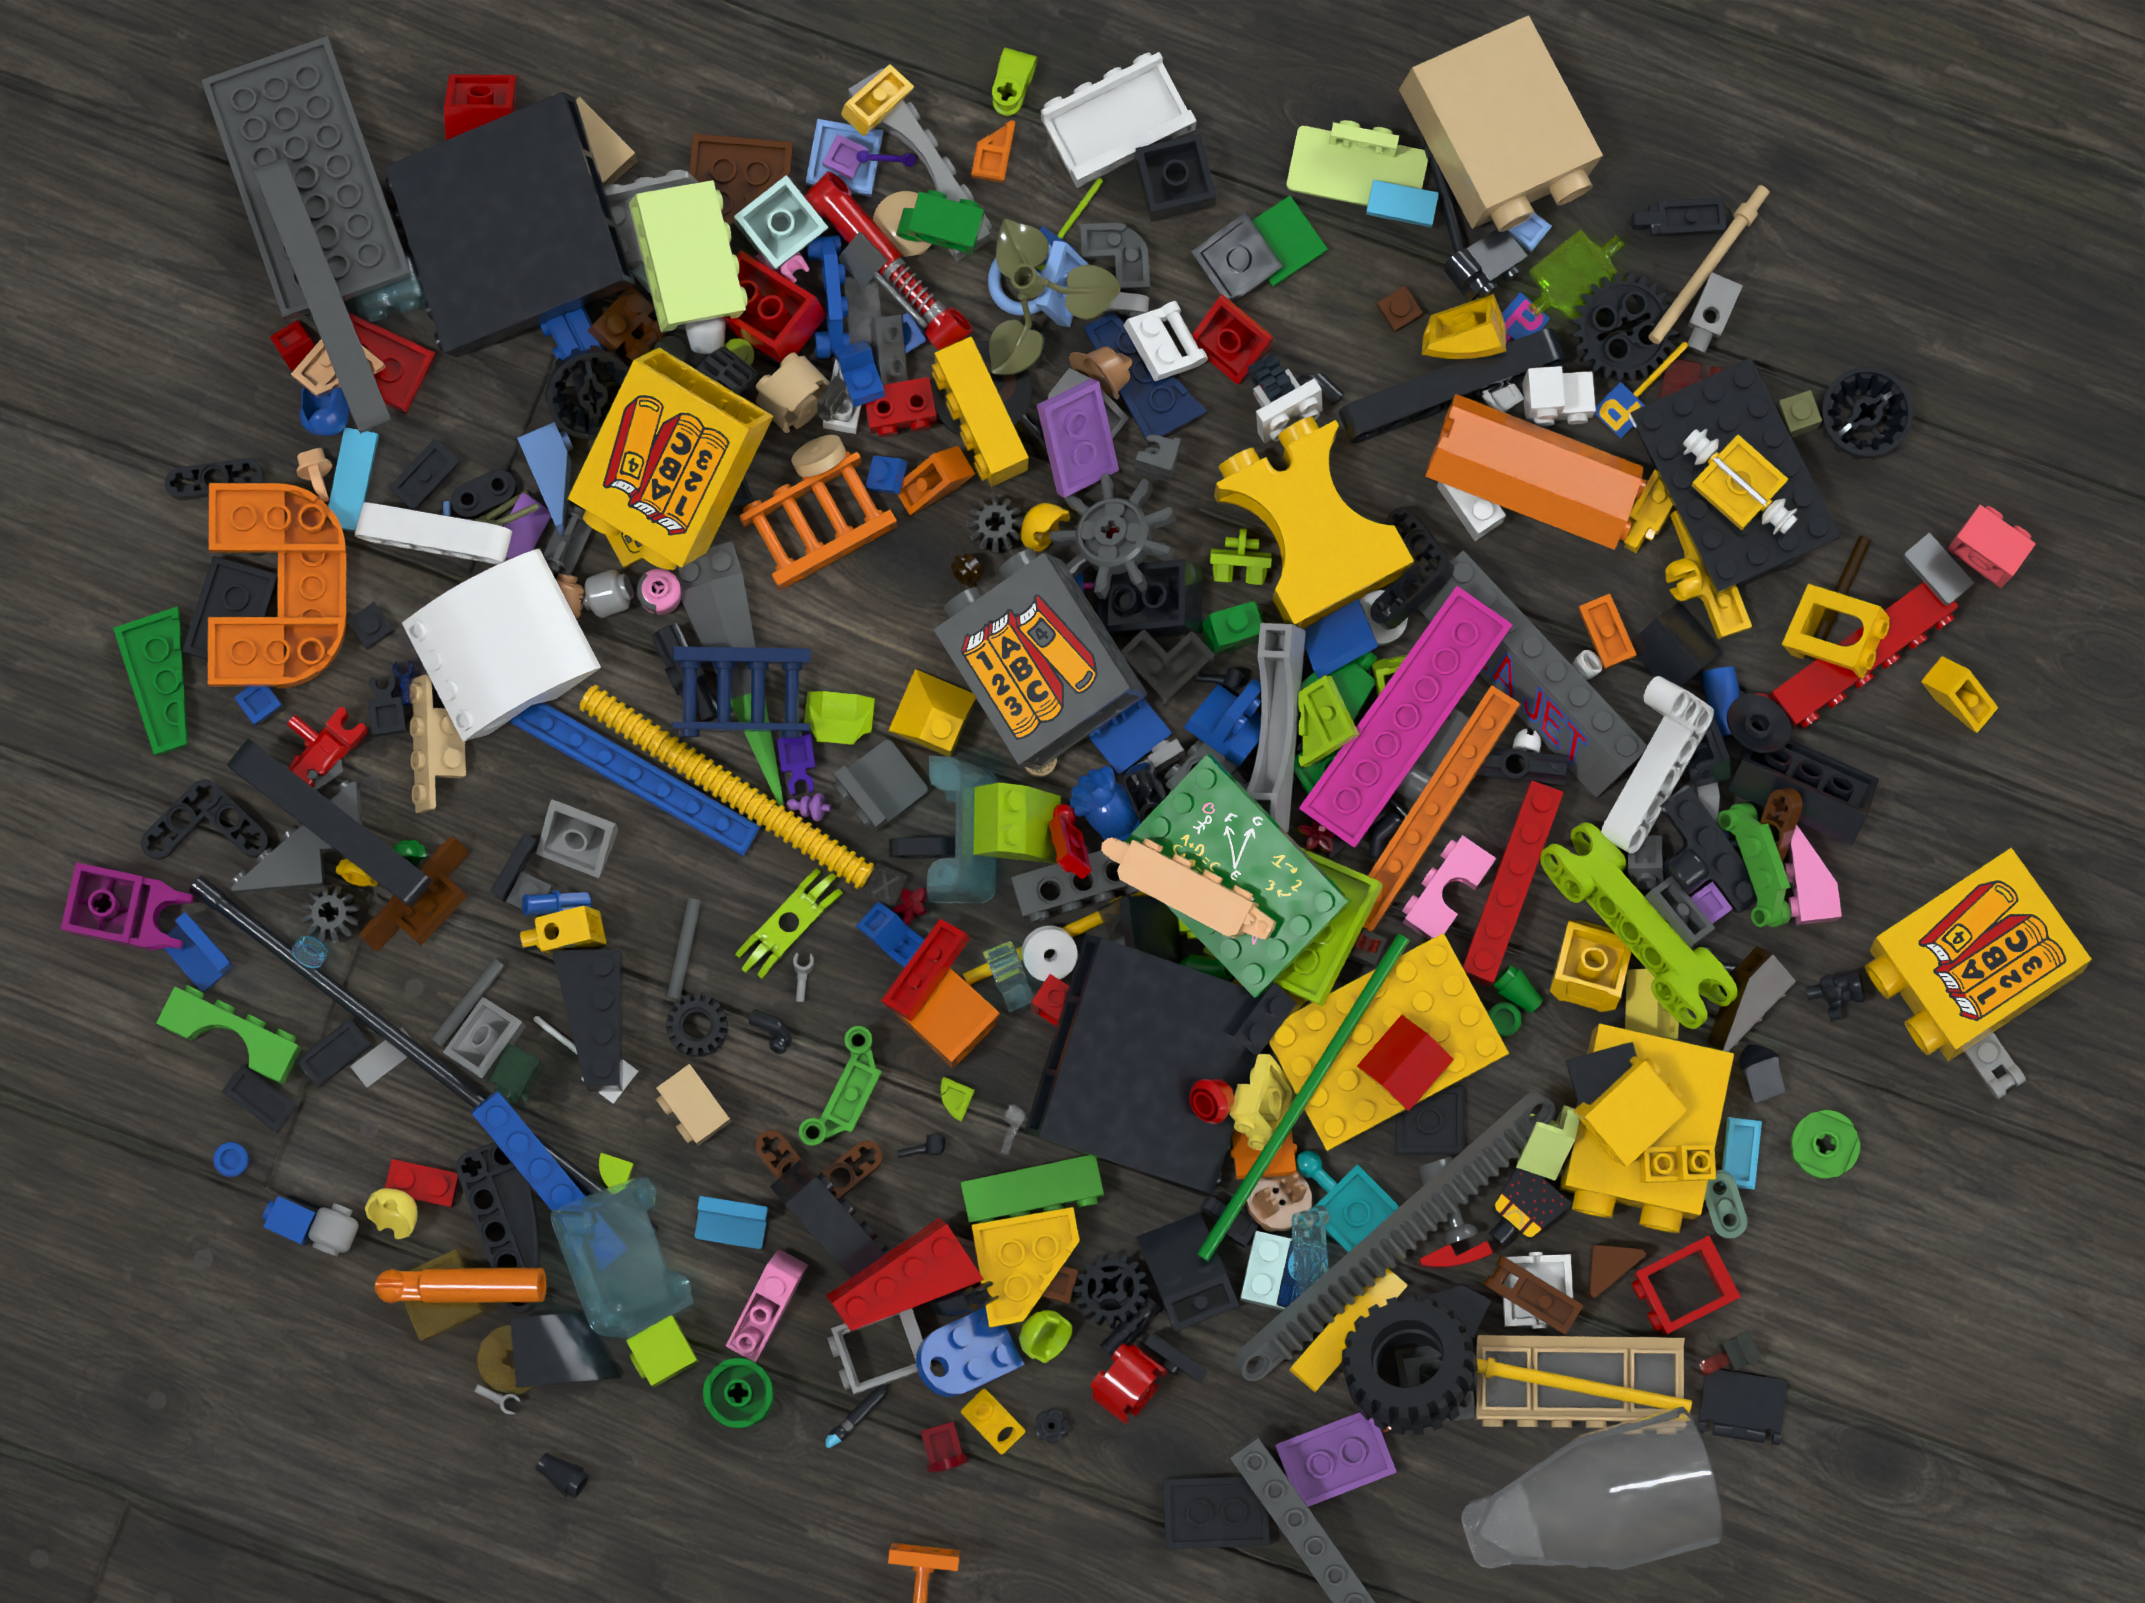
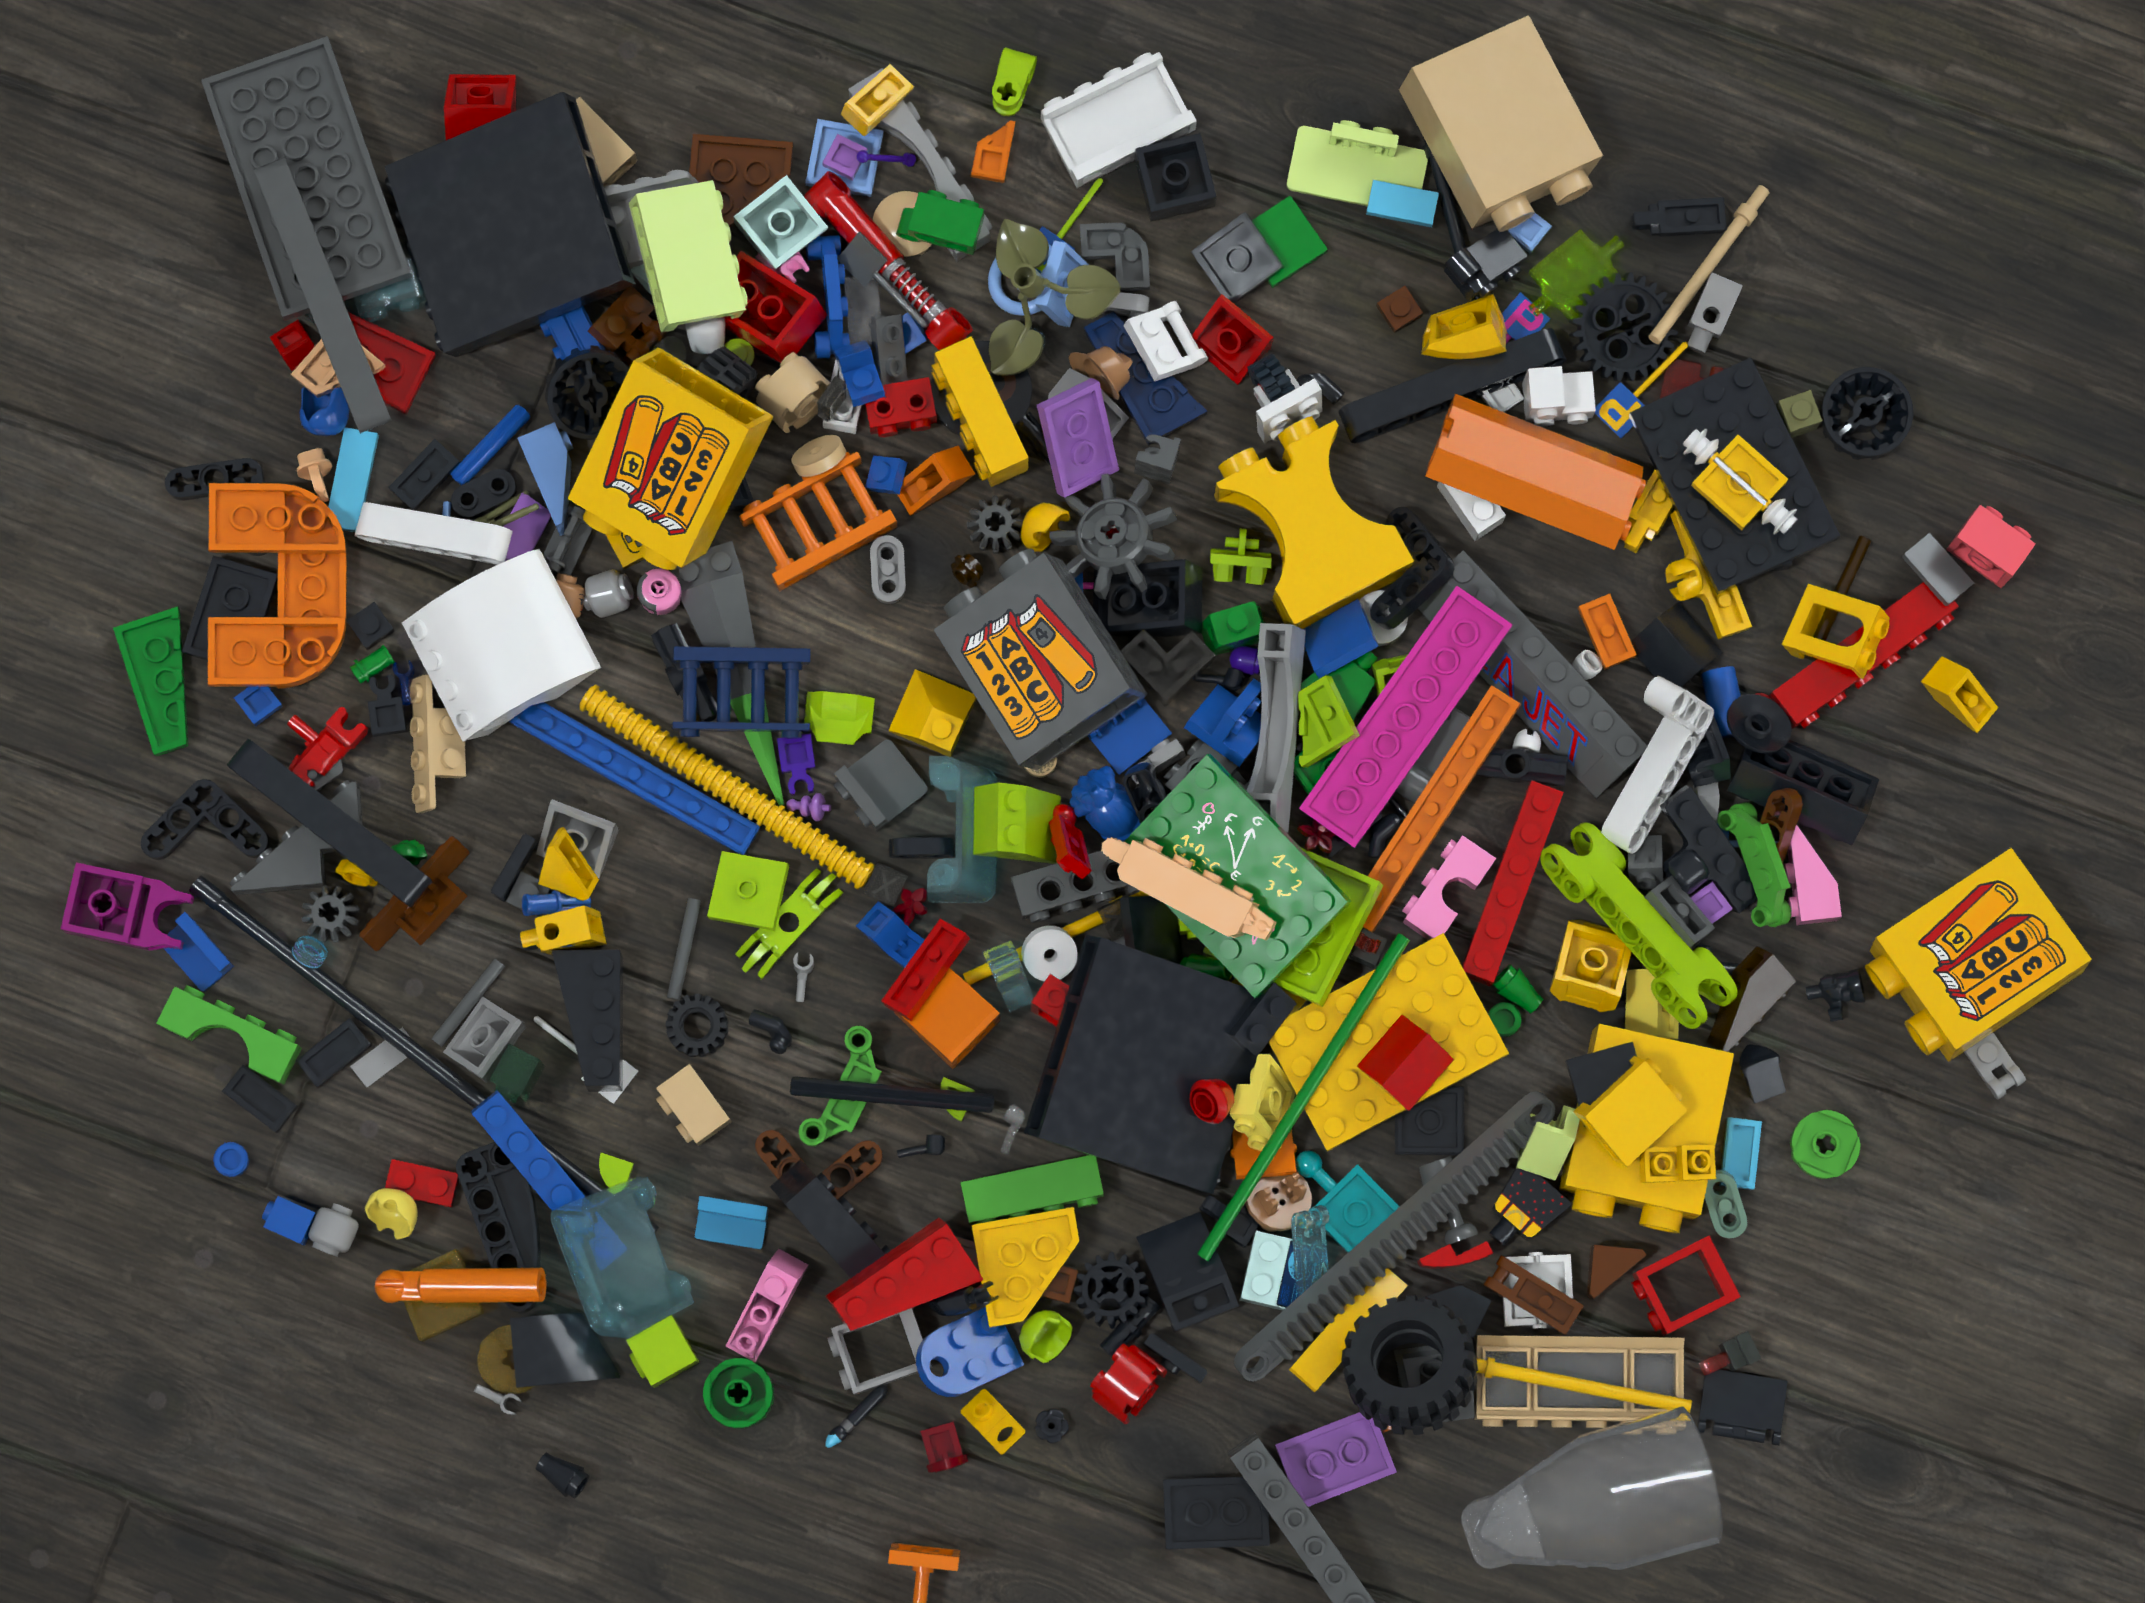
none -> green pin [350,645,395,684]
none -> blue axle [451,404,530,485]
none -> yellow slope [538,827,599,901]
none -> lime plate [707,851,789,931]
none -> black axle [790,1076,994,1113]
none -> light grey plate [870,535,906,604]
none -> dark purple cylinder [1229,646,1260,675]

